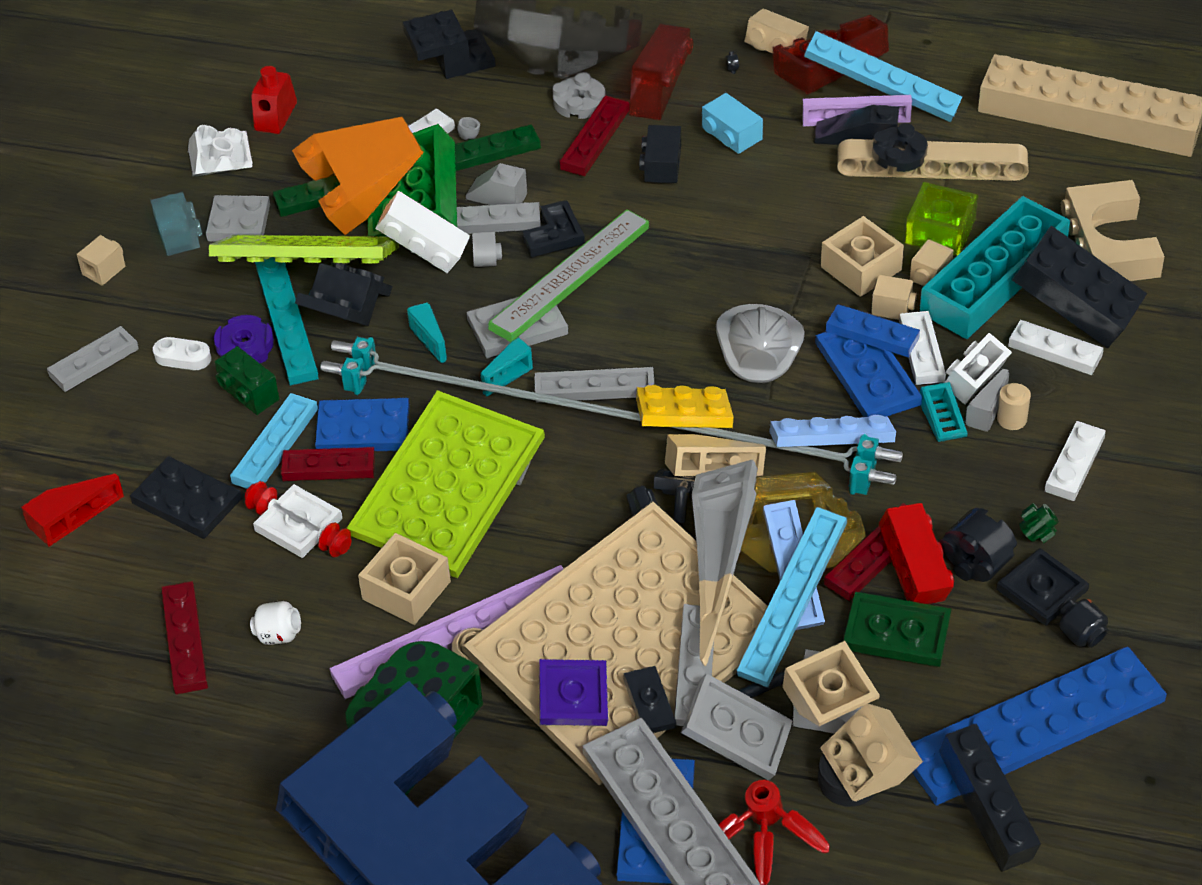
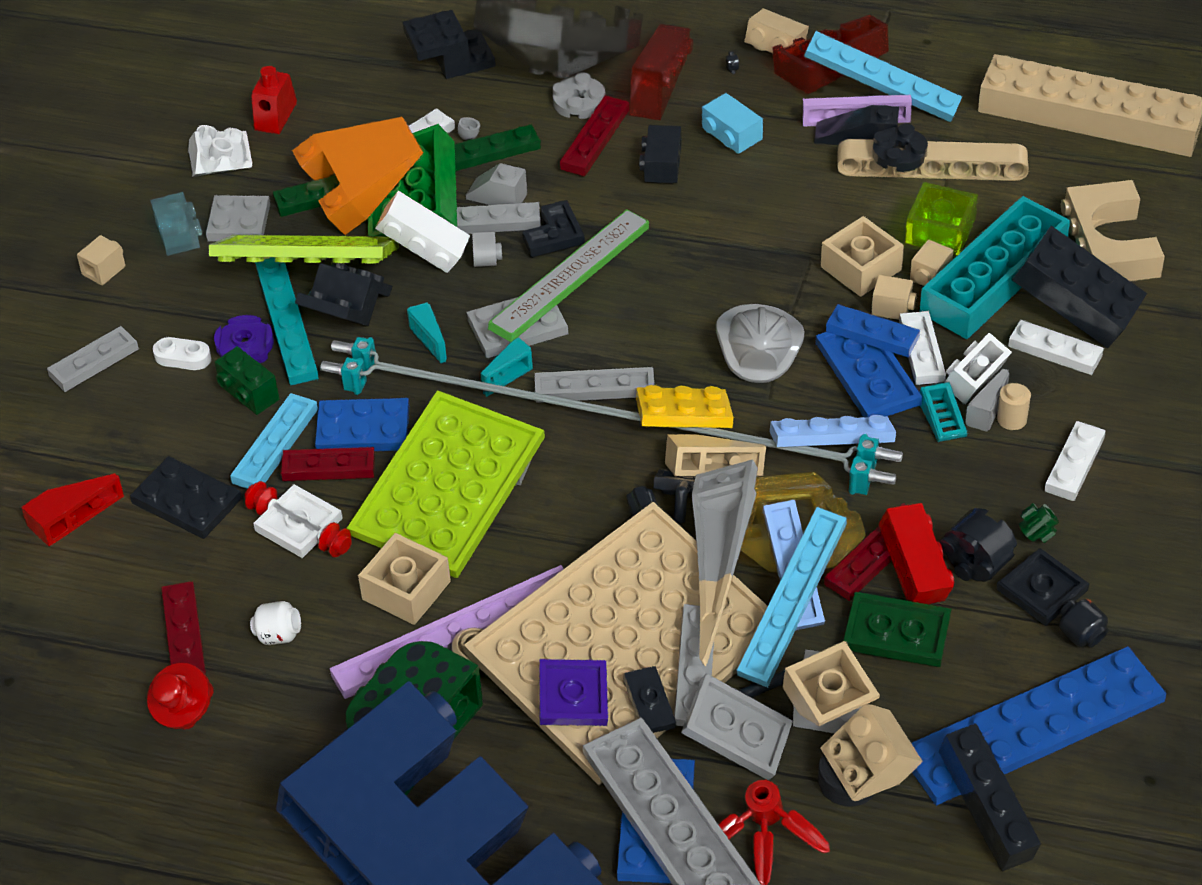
none -> red plate [147,663,214,730]

